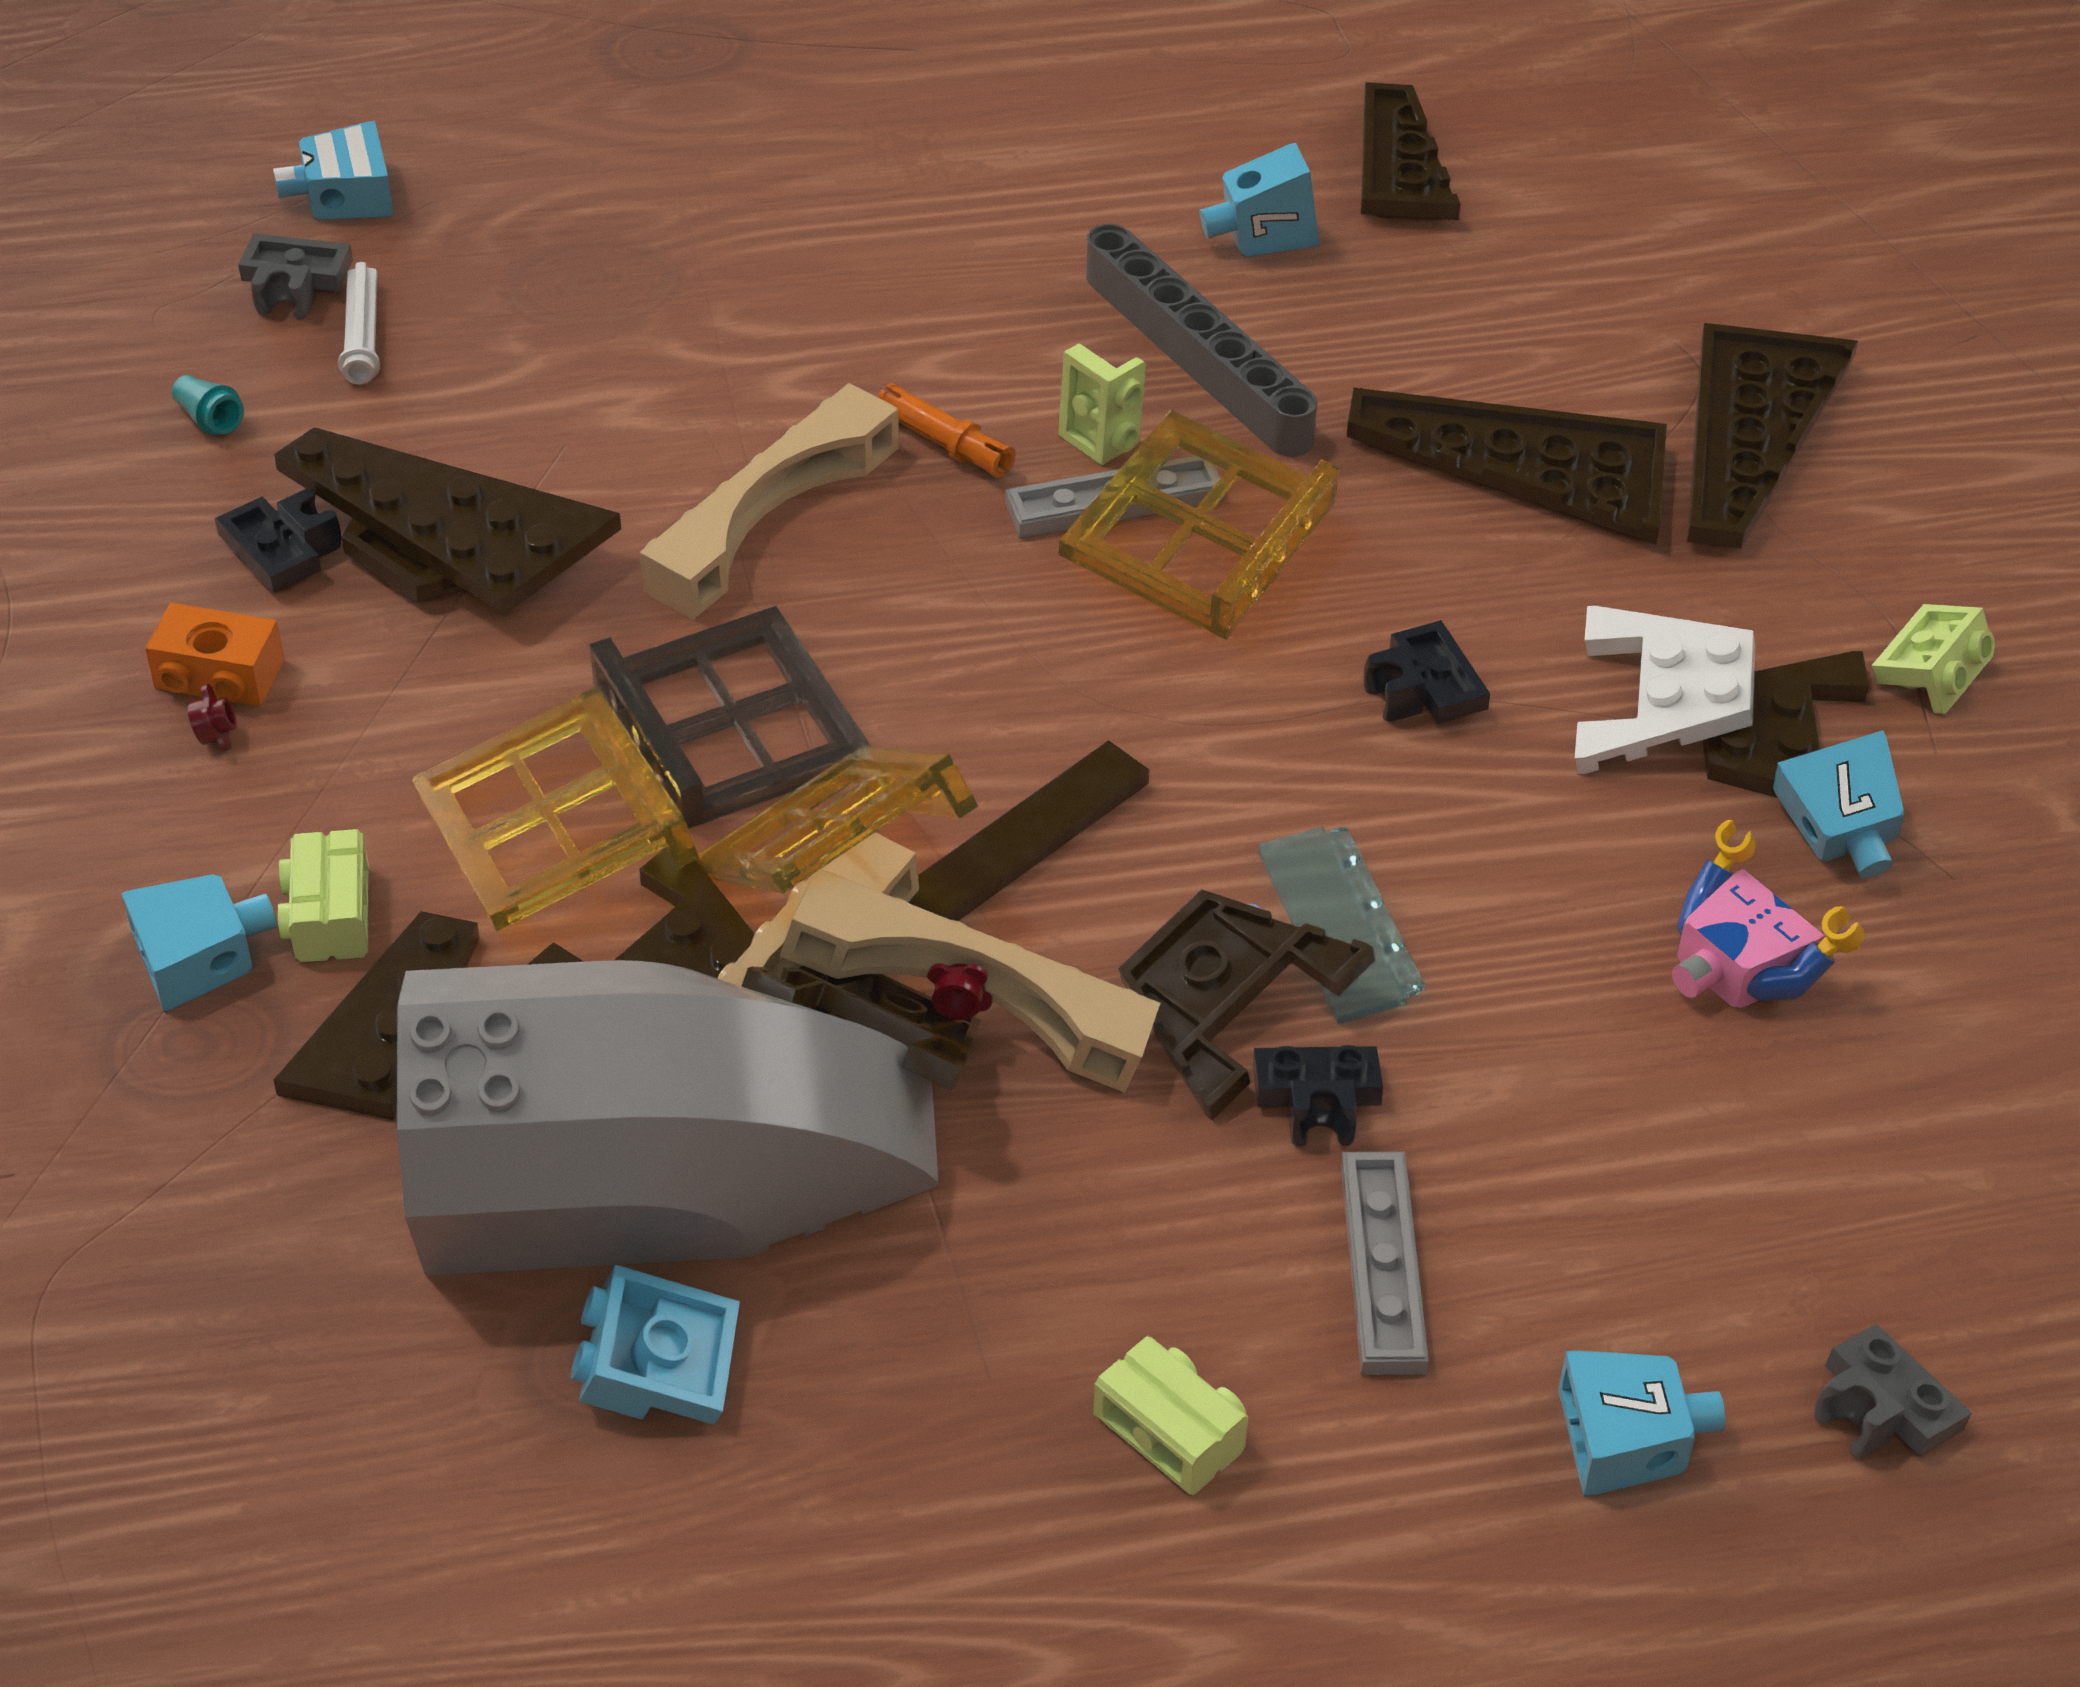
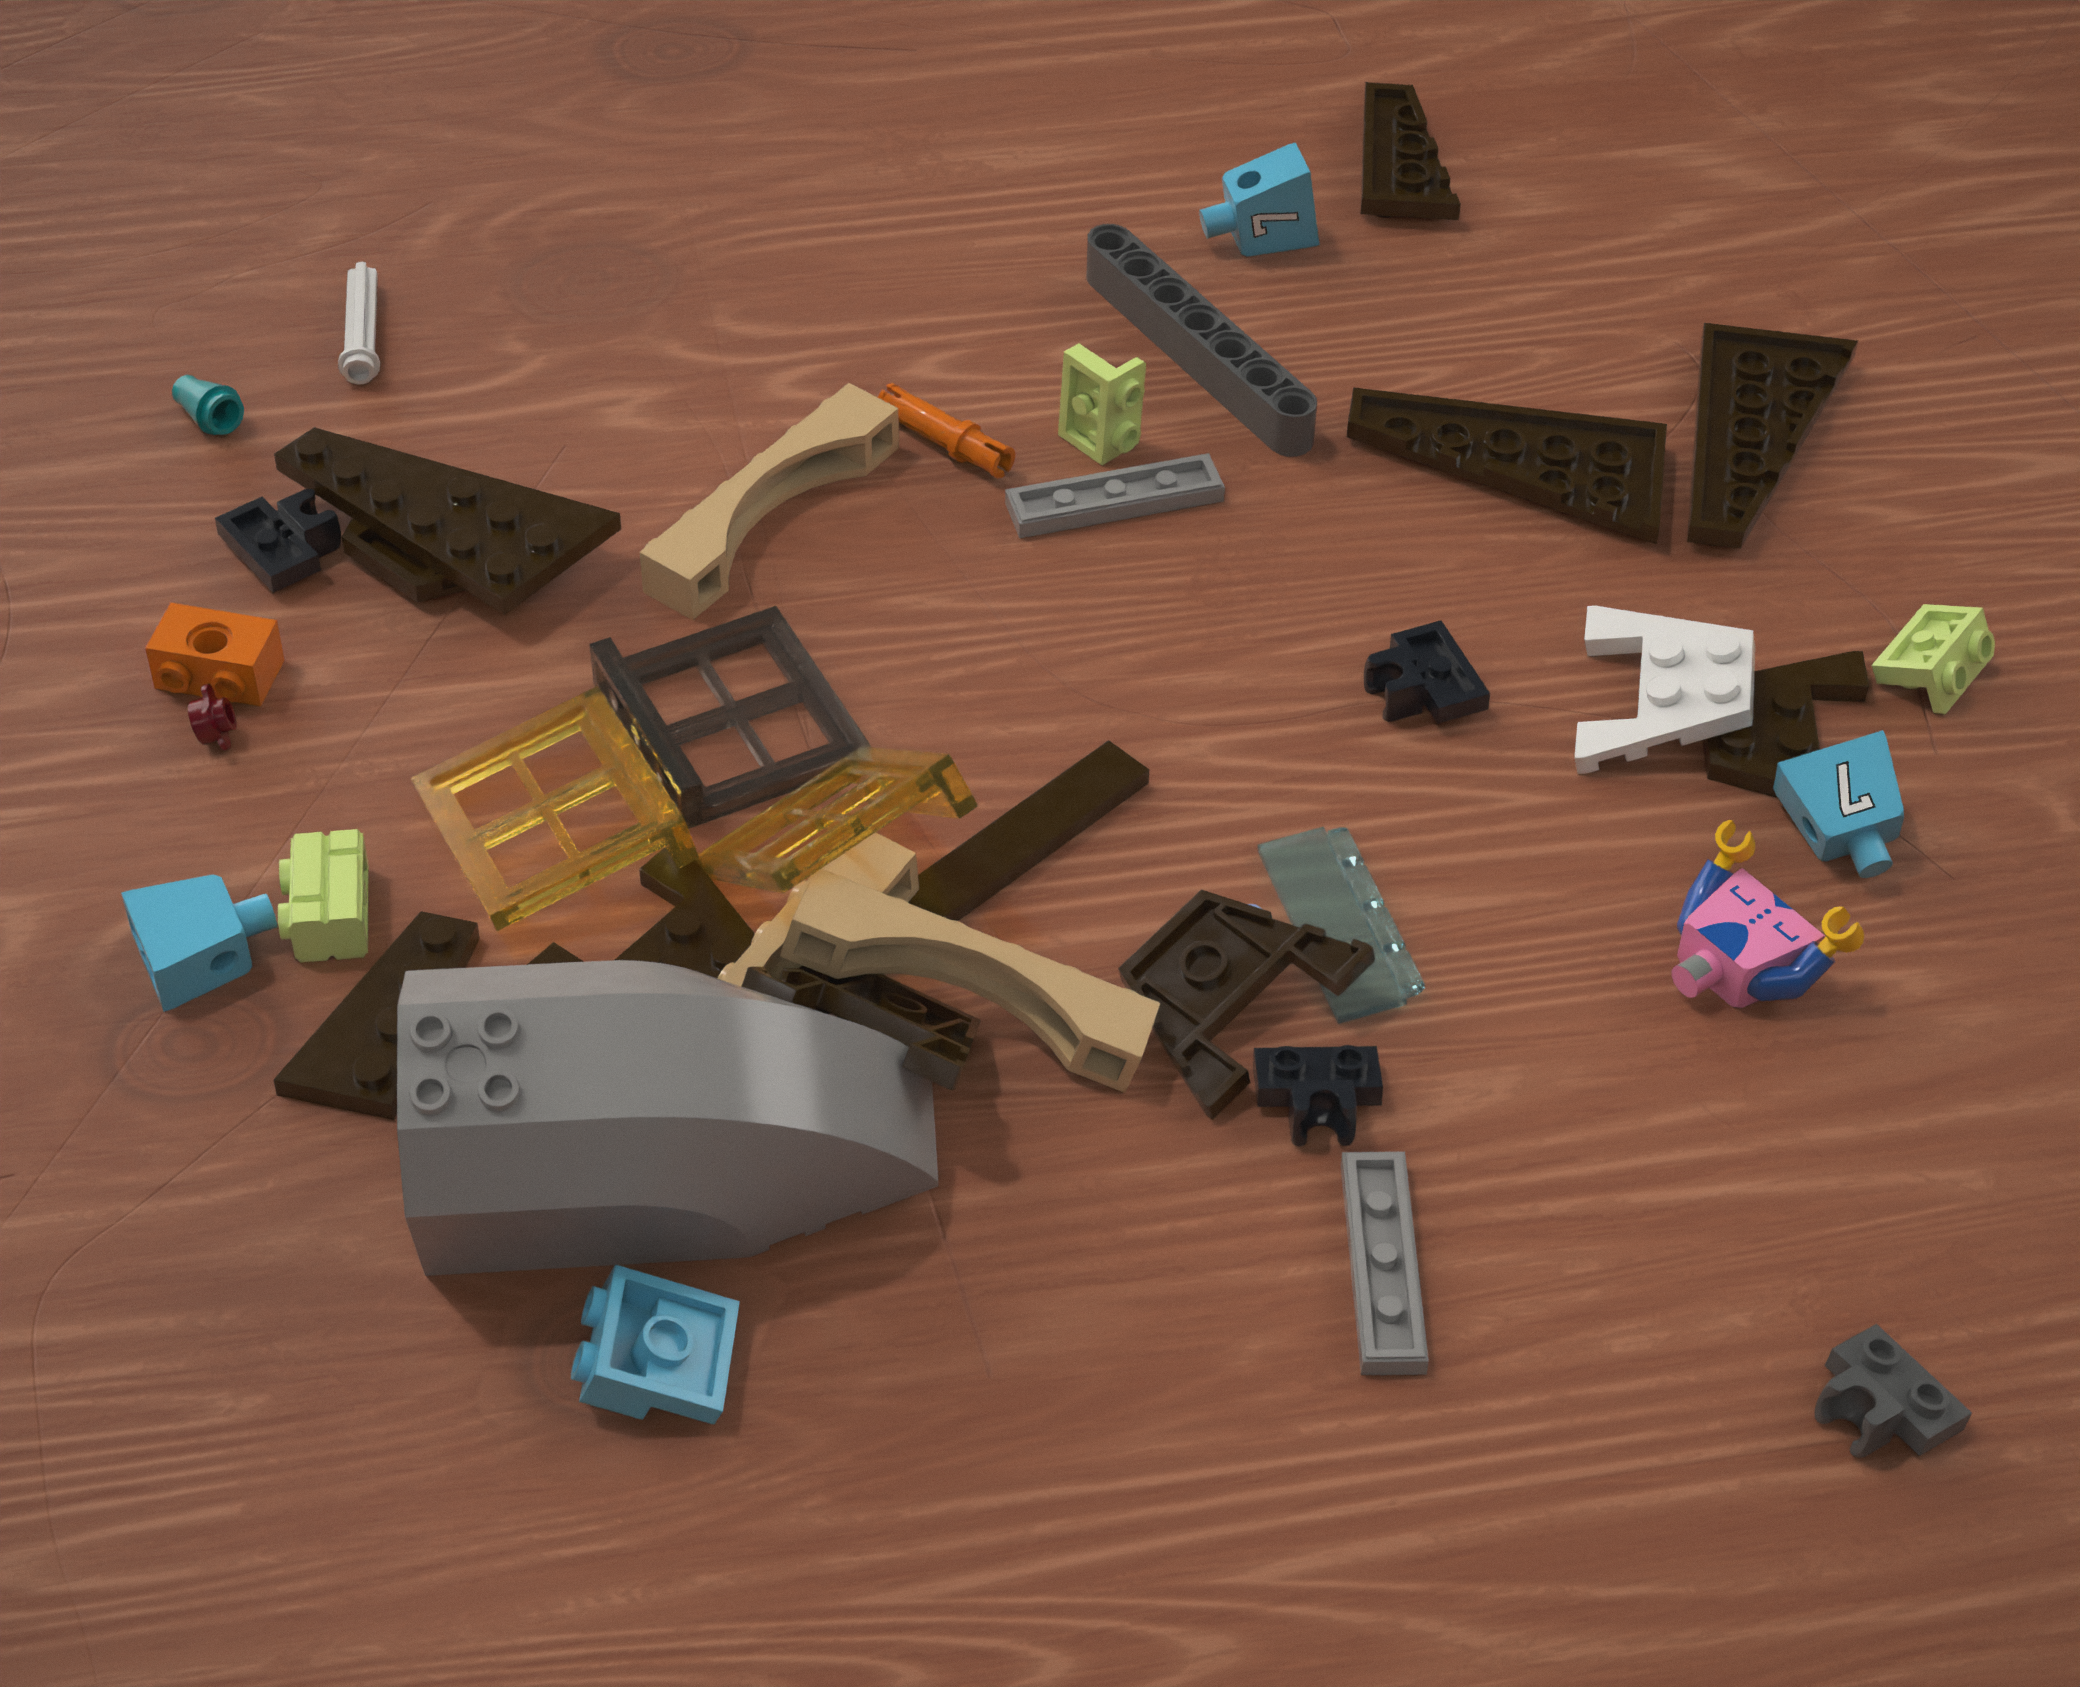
dark grey plate [238,233,353,320] -> none
medium azure torso [273,121,394,220] -> none
dark red plate [927,963,993,1020] -> none
clear yellow window [1058,410,1340,640] -> none
yellowish green brick [1093,1336,1248,1496] -> none
medium azure torso [1558,1350,1725,1496] -> none

